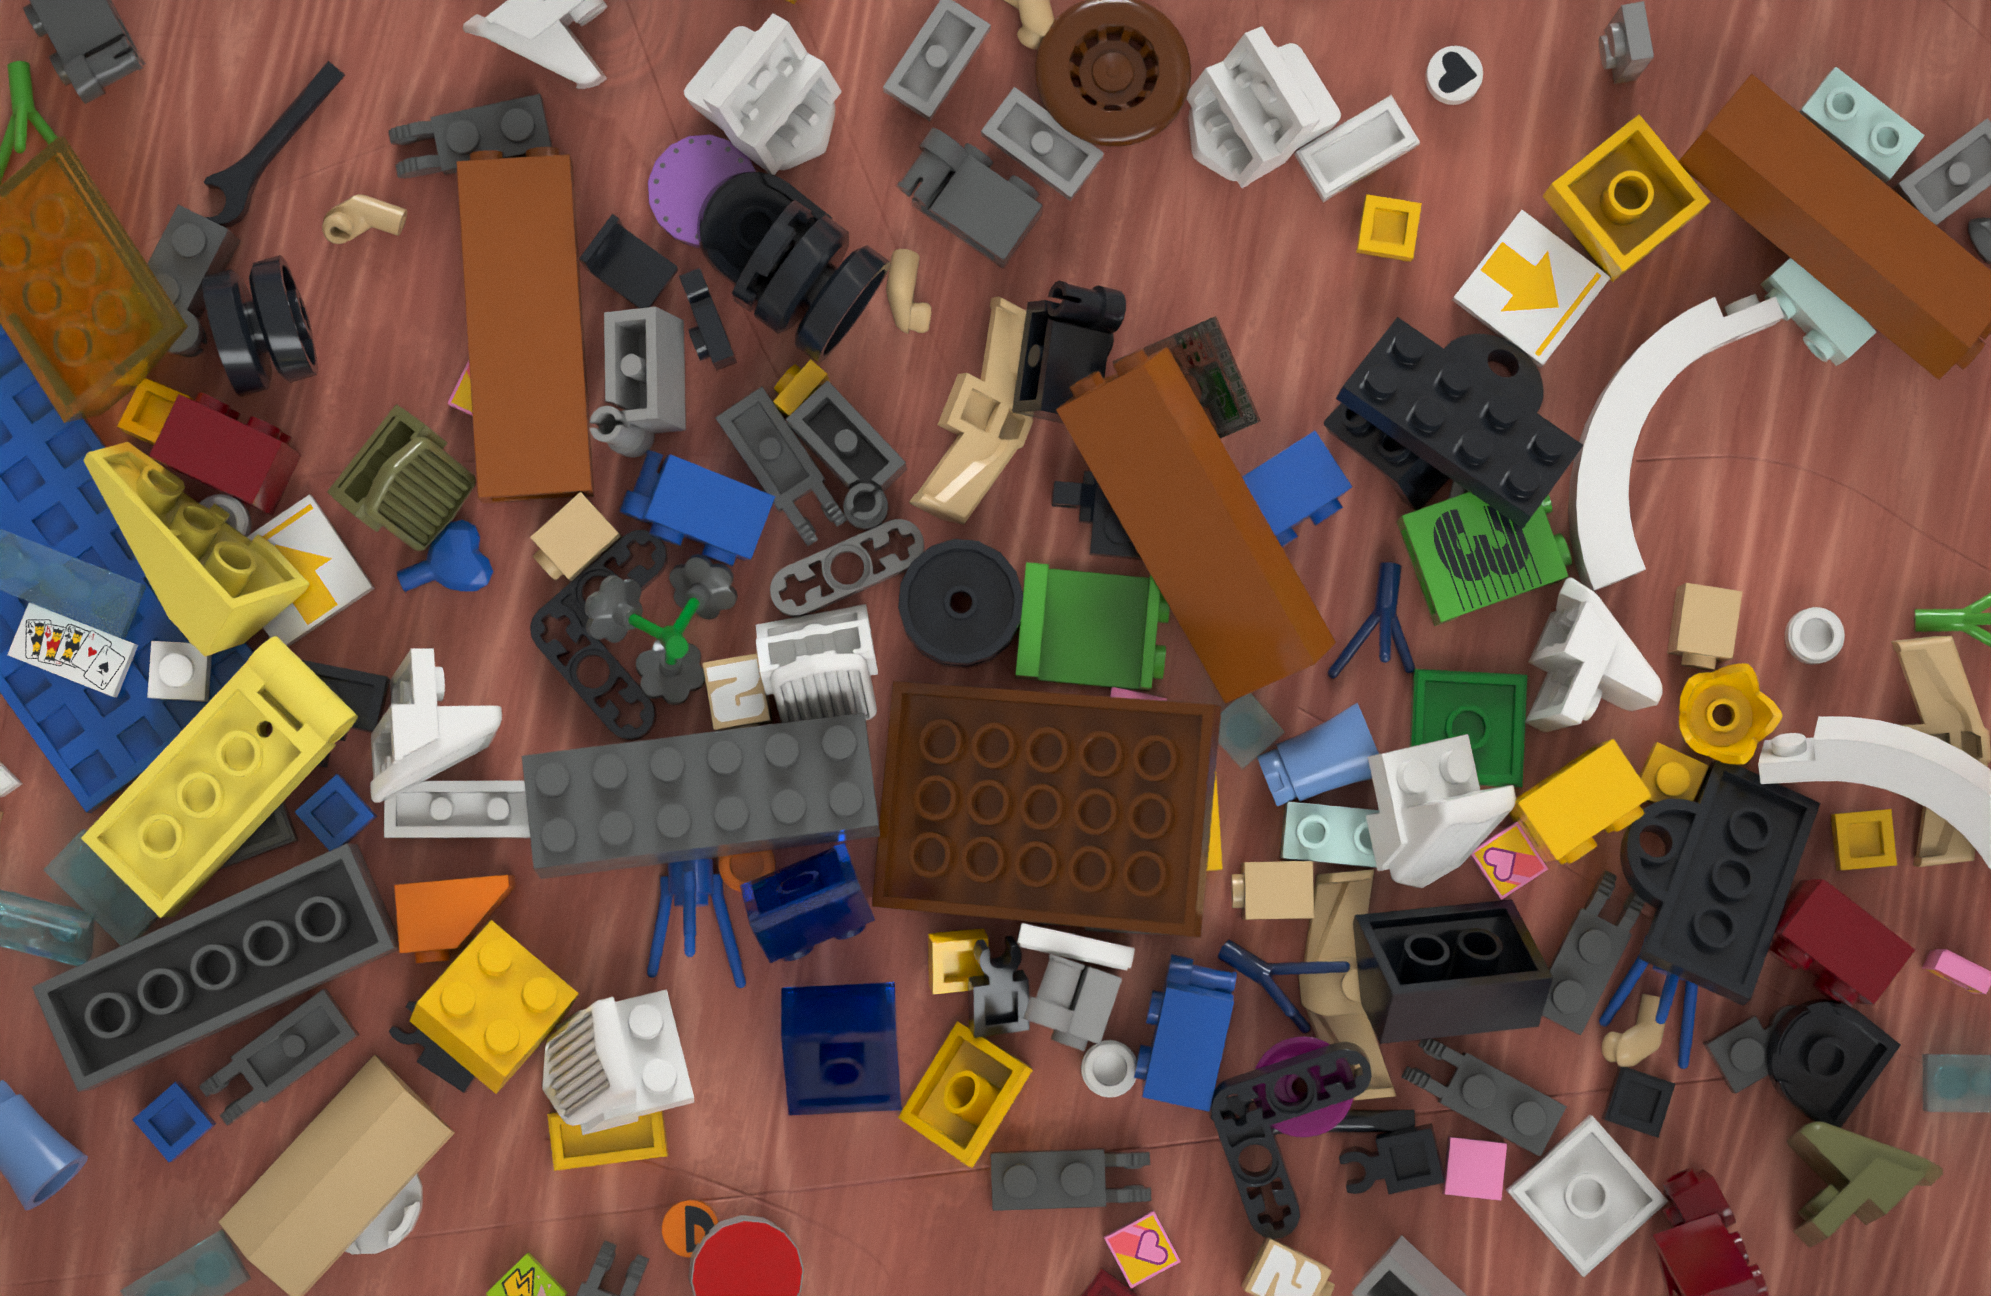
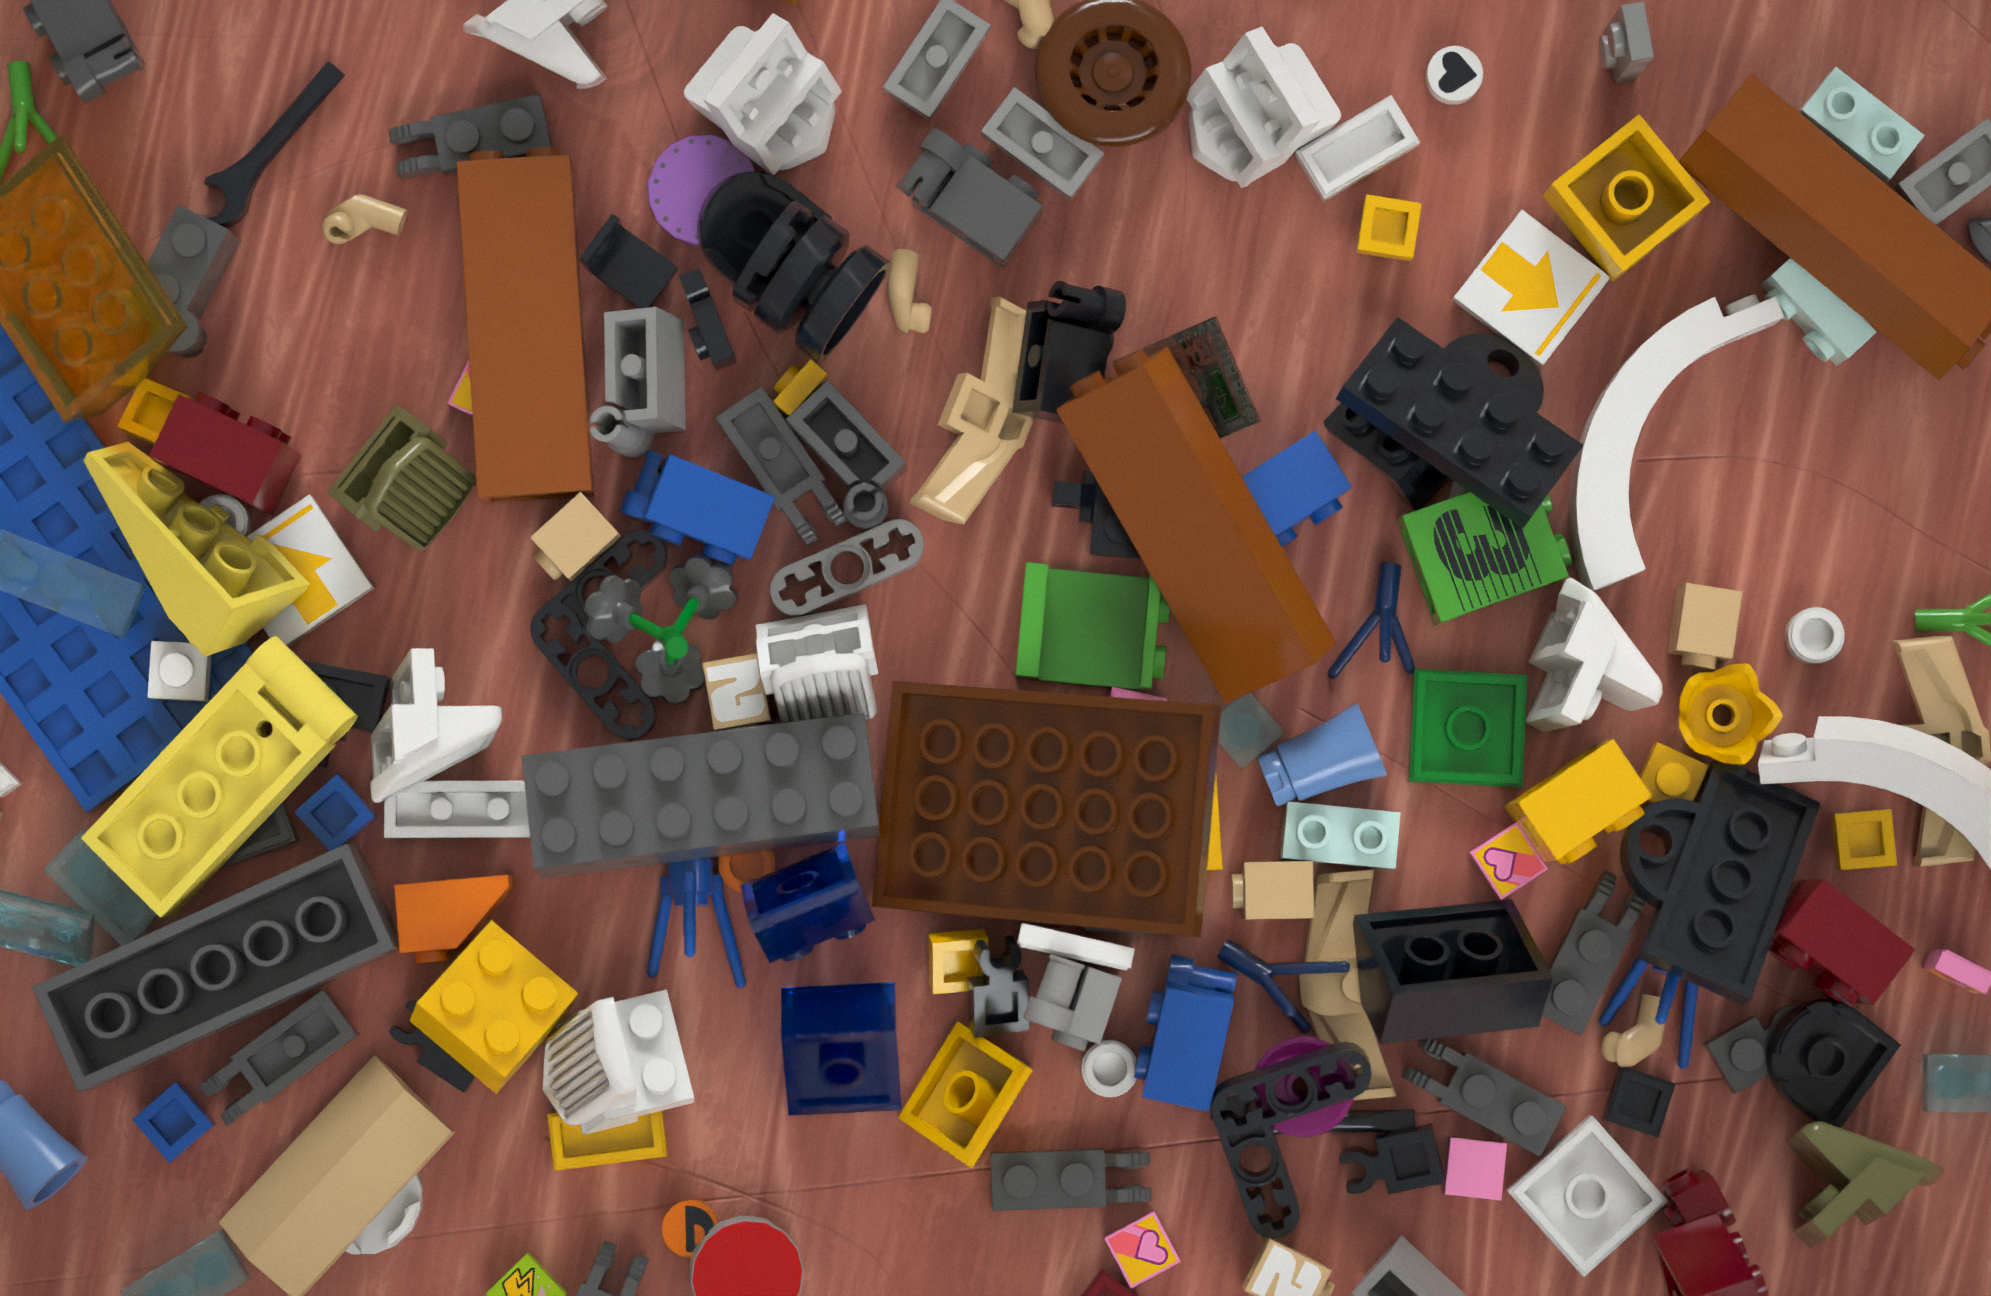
white tile [8,602,138,698] -> none
black wheel [202,255,318,397] -> none
blue rock [396,520,494,592] -> none
black wheel [898,539,1023,669] -> none
white piece [1366,734,1516,888] -> none

